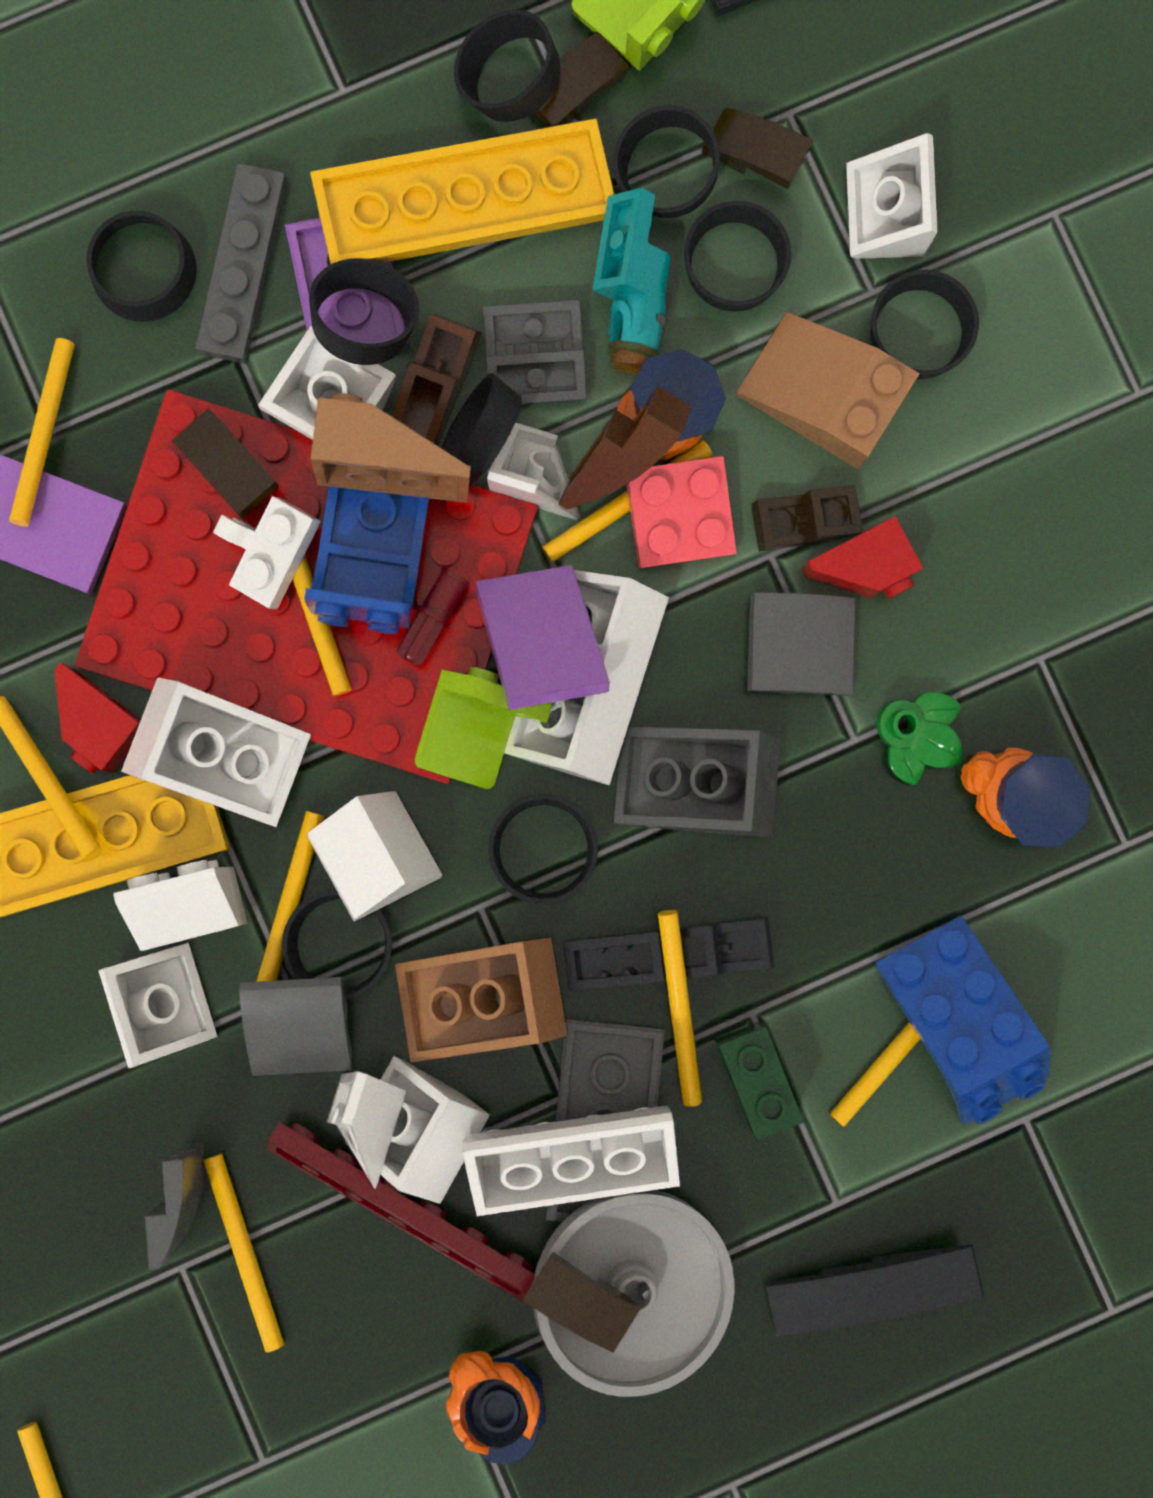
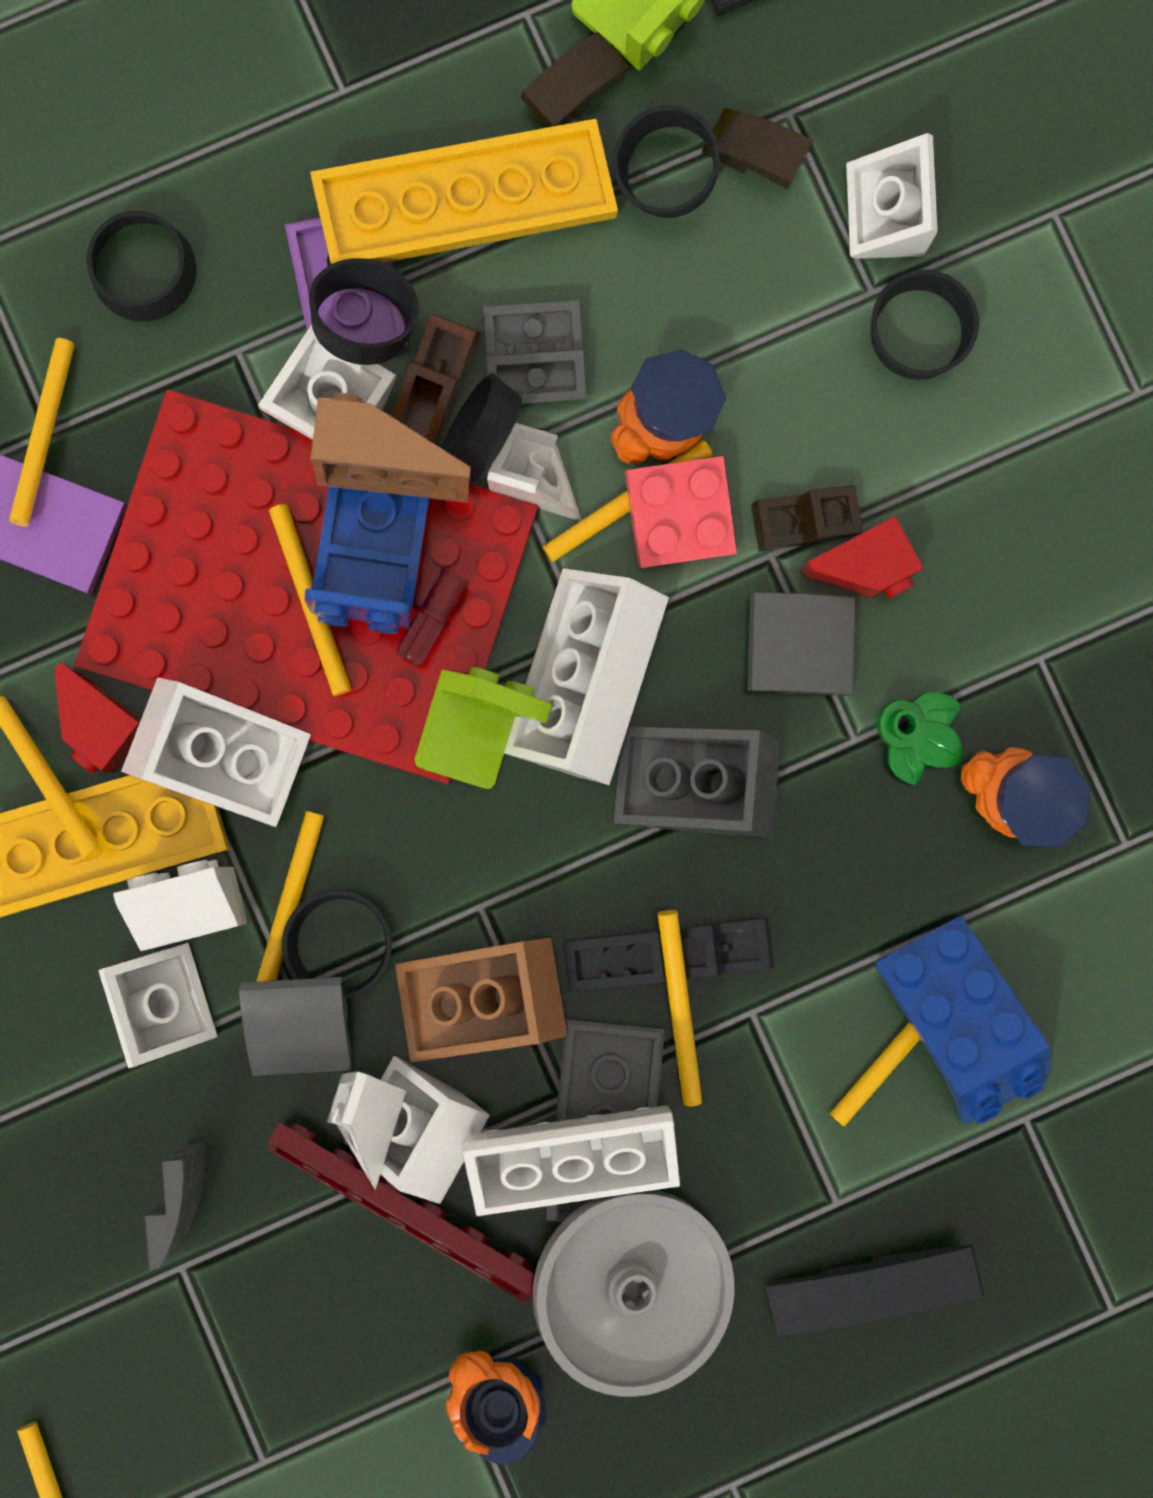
dark brown slope [172,408,279,519] -> none
dark grey plate [195,163,288,364] -> none
yellow bar [203,1153,285,1352] -> none
white plate [213,496,321,609] -> none
white slope [307,791,442,922] -> none
black tyre [454,10,560,122] -> none
medium lavender tile [476,565,610,710] -> none
black tyre [488,794,598,904] -> none
dark brown slope [522,1252,642,1352] -> none
reddish brown slope [559,386,692,509] -> none
teal plate [592,187,672,374] -> none
black tyre [684,201,791,312] -> none
dark green brick [714,1021,804,1141] -> none
medium nougat slope [736,312,920,470] -> none

